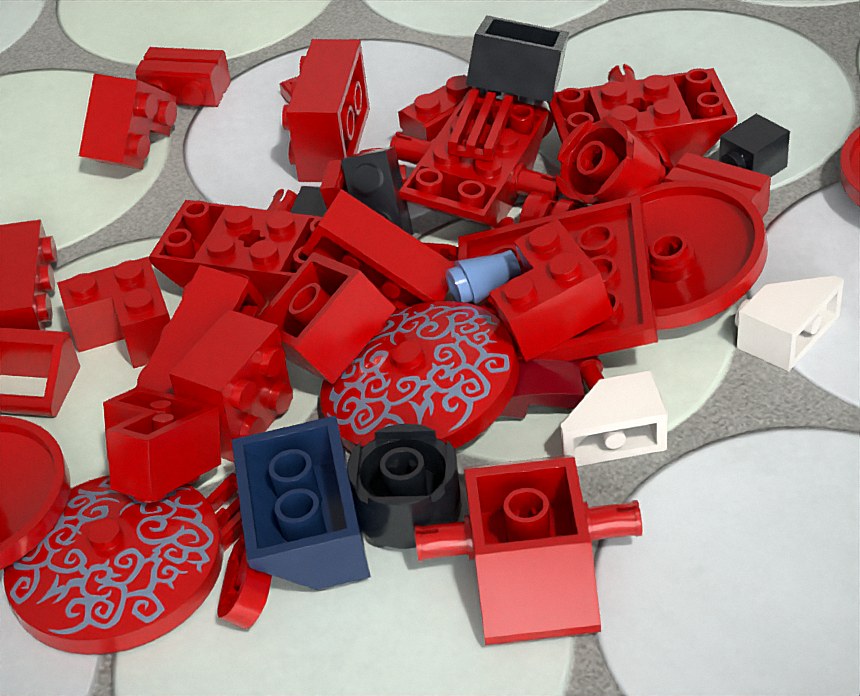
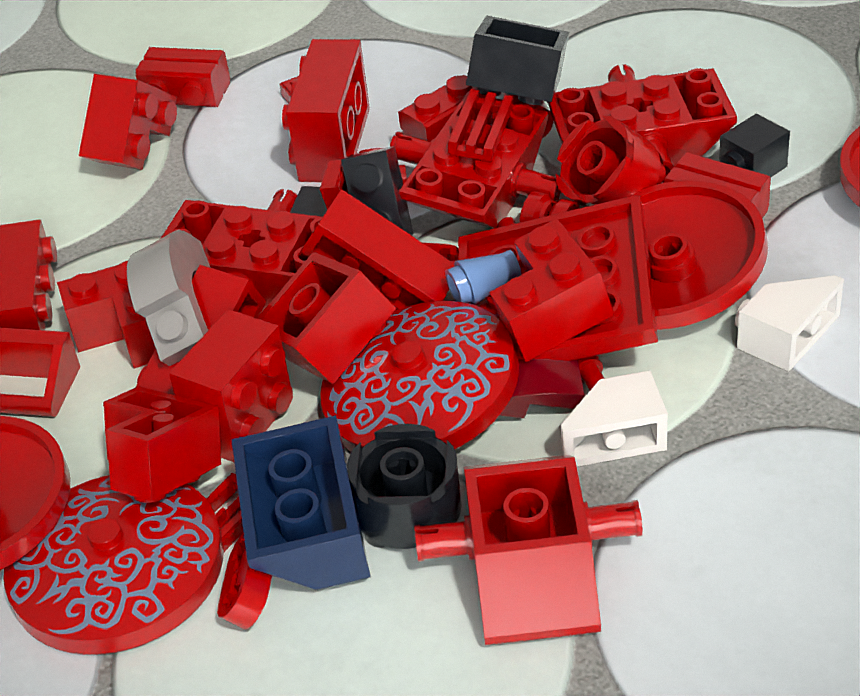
none -> light grey arch [127,230,211,366]

